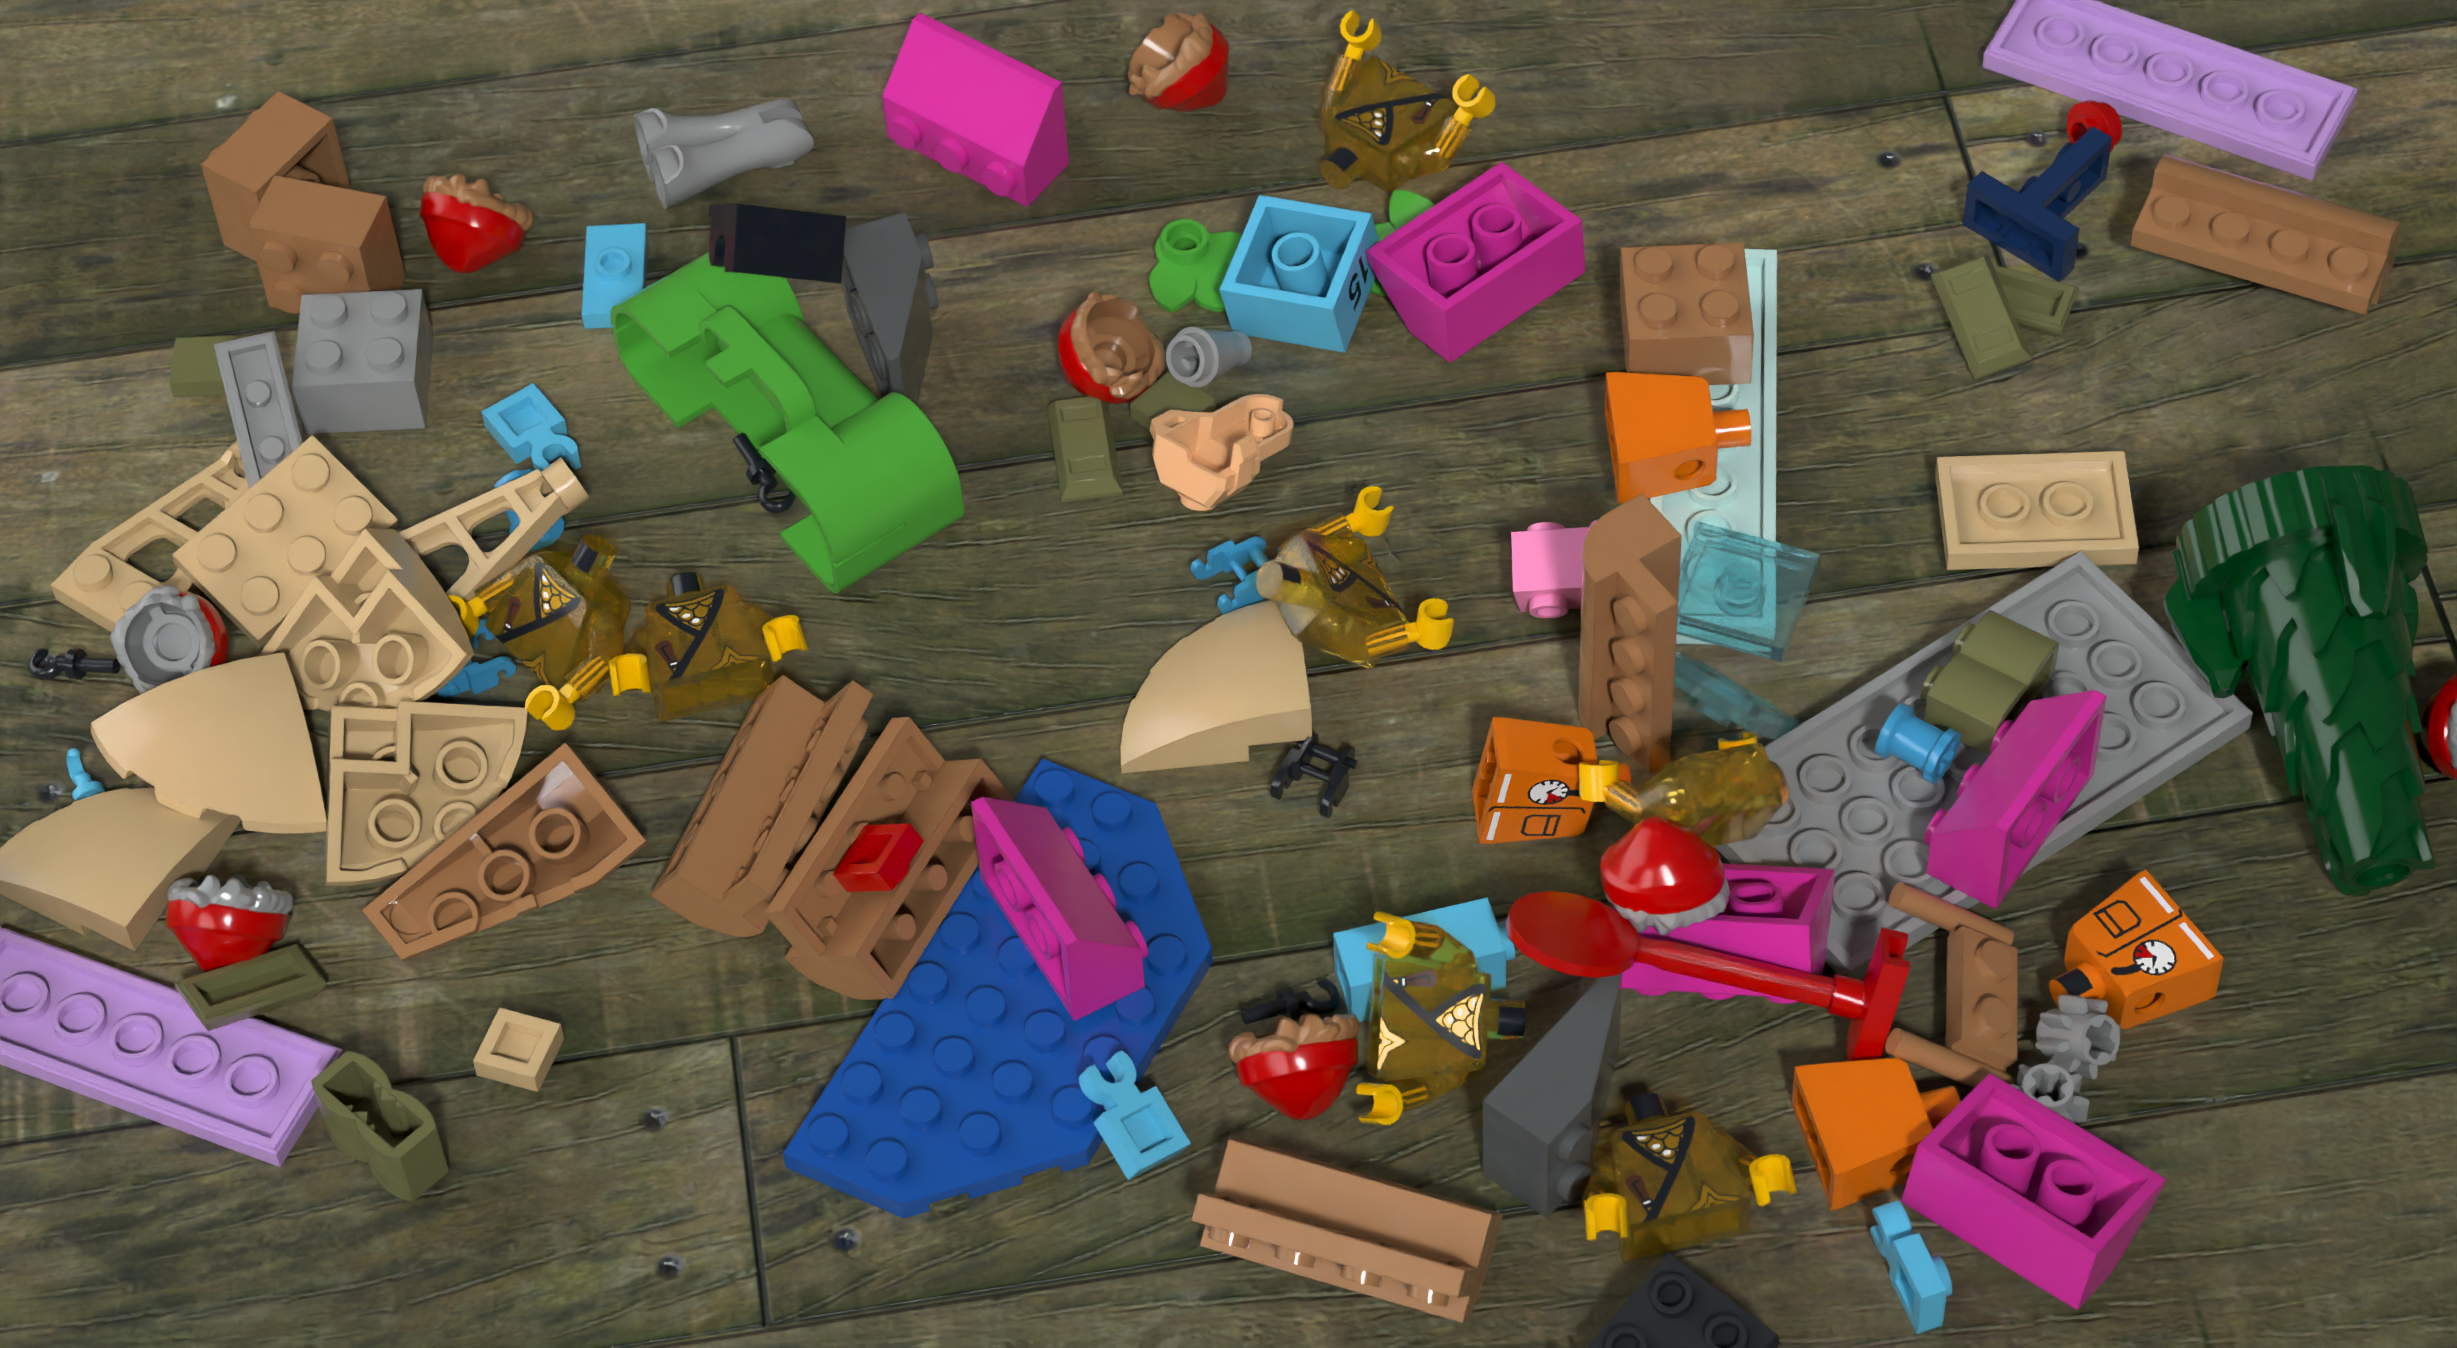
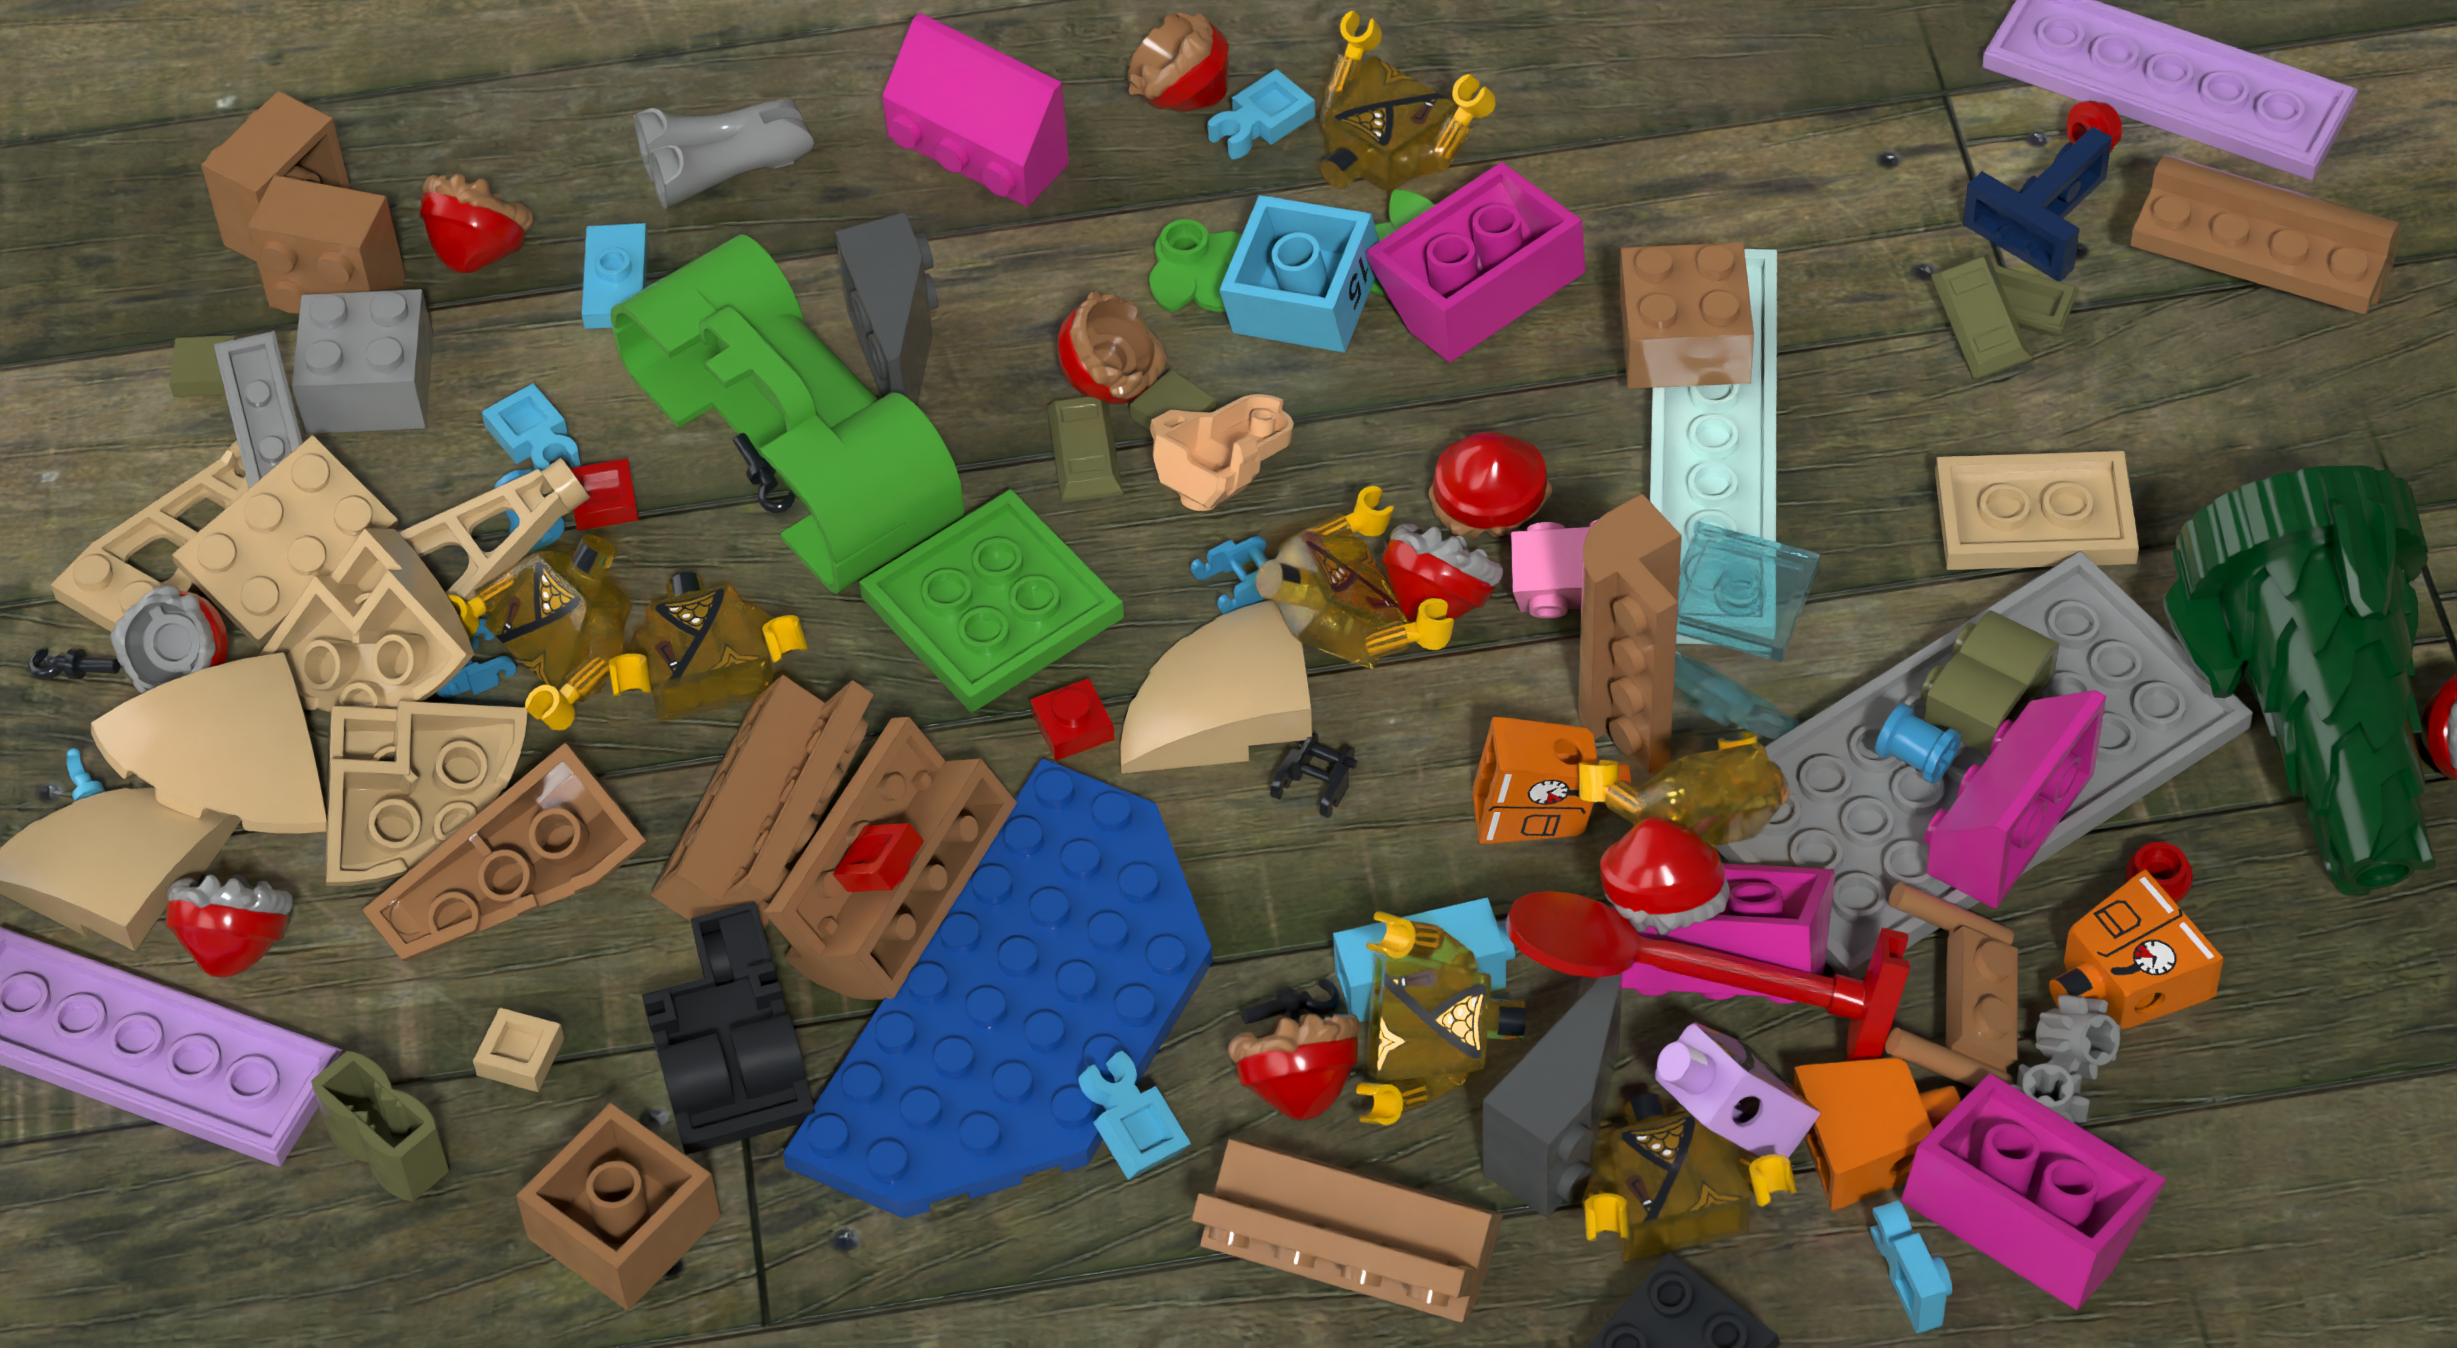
olive tile [175,944,326,1031] -> none
black hinge [708,204,846,284] -> none
dark pink slope [971,797,1149,1021] -> none
light grey cone [1166,327,1252,388] -> none
orange torso [1605,372,1751,504] -> none
none -> medium nougat brick [516,1103,721,1311]
none -> red plate [569,458,639,531]
none -> black plate [642,902,815,1155]
none -> bright green plate [859,489,1124,713]
none -> red plate [1030,678,1115,761]
none -> medium azure plate [1208,69,1315,160]
none -> red hair [1381,523,1503,623]
none -> red hair [1428,431,1553,540]
none -> lavender torso [1655,1022,1821,1158]
none -> red plate [2125,842,2193,903]

